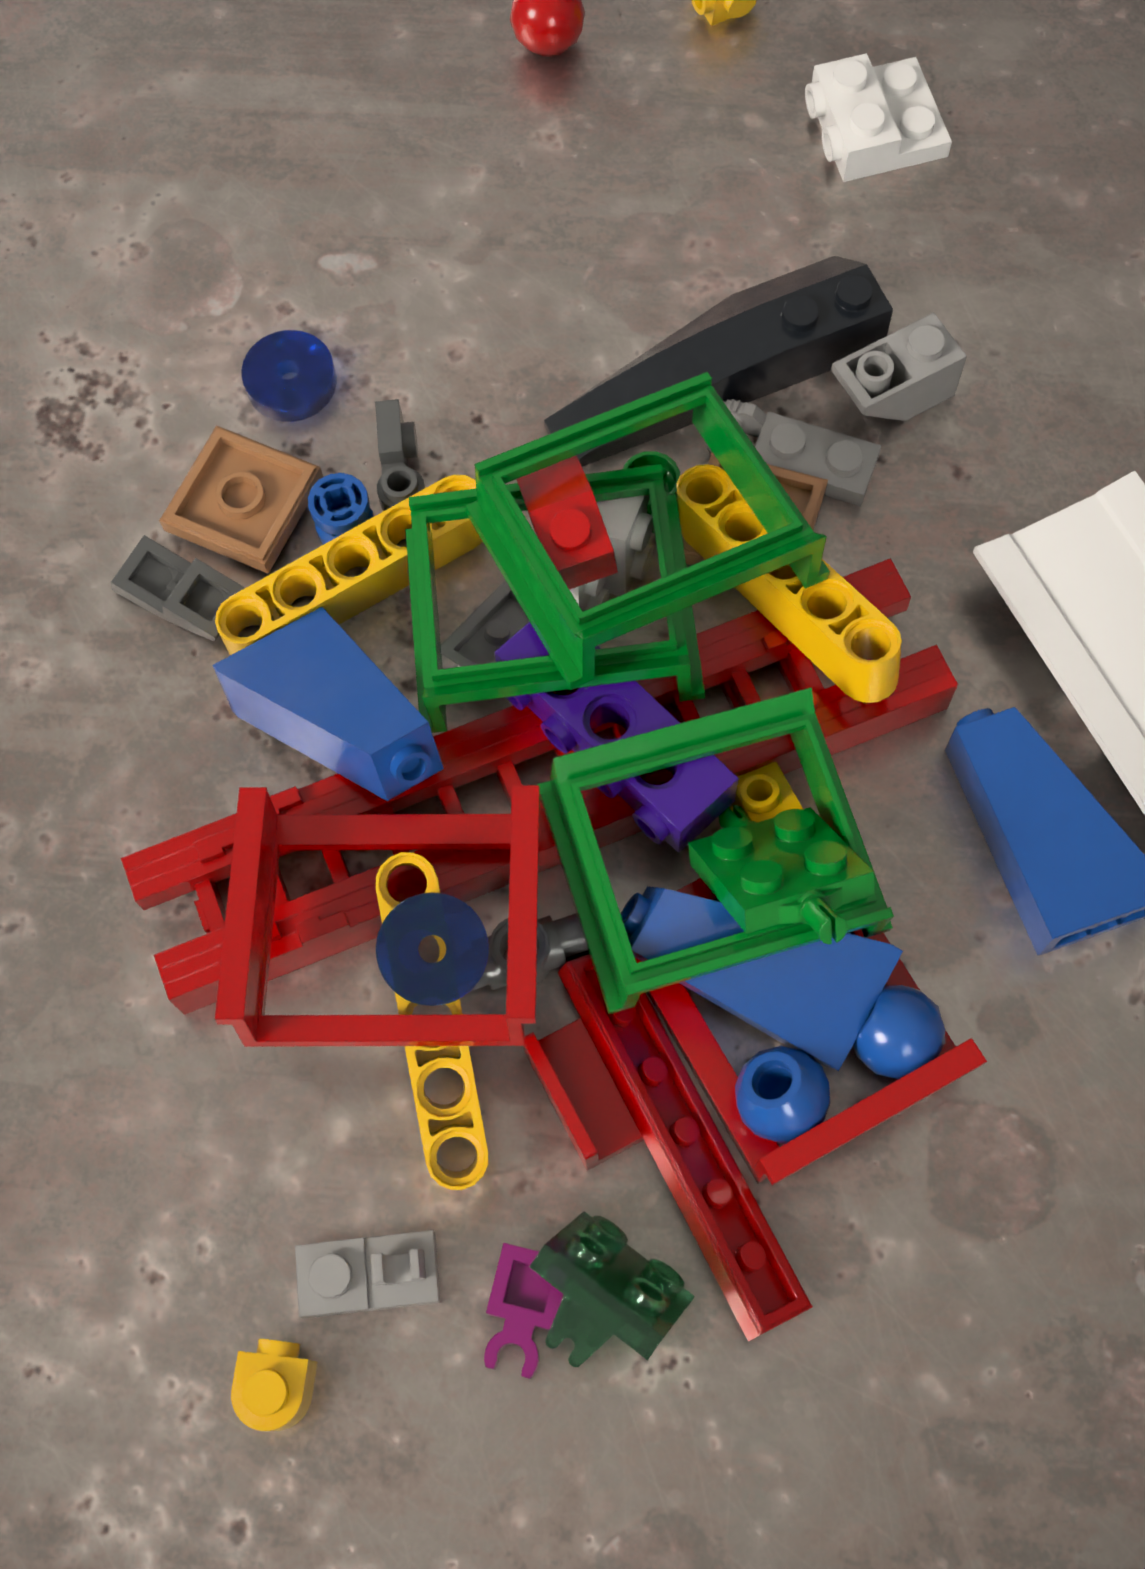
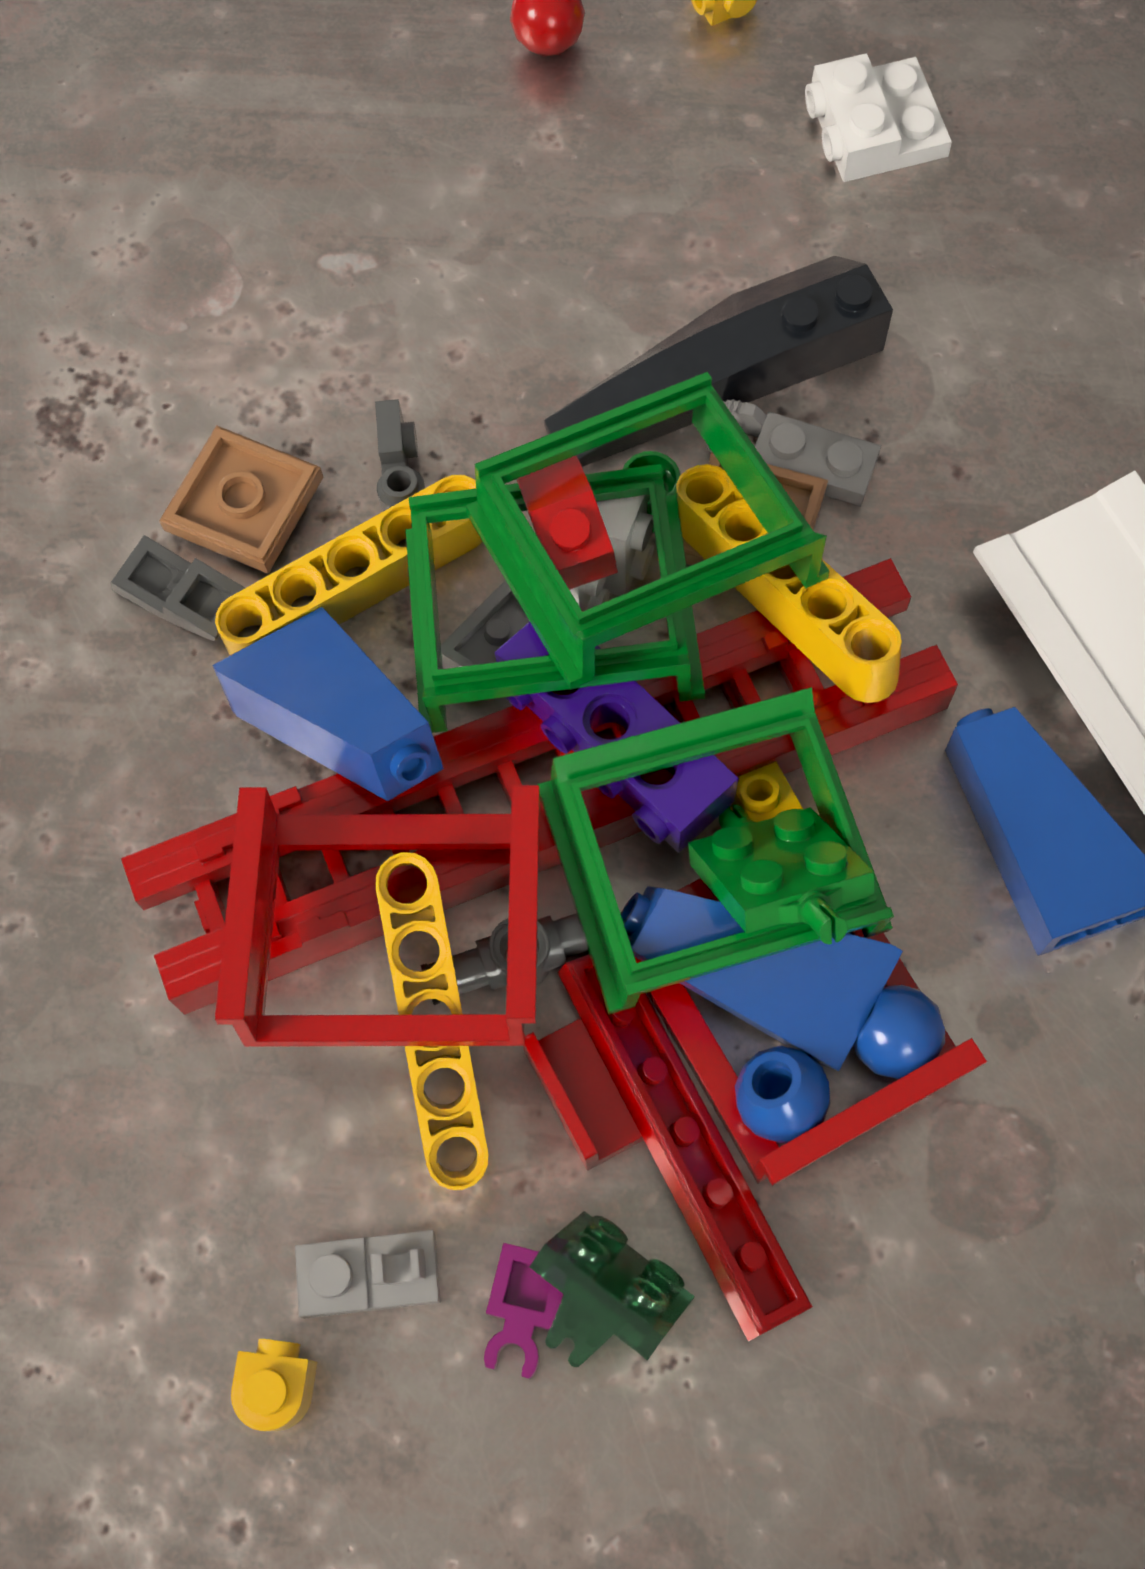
clear blue piece [241,330,337,422] -> none
blue wheel [308,473,374,545] -> none
clear blue piece [376,893,489,1006] -> none
light grey slope [831,312,967,421] -> none

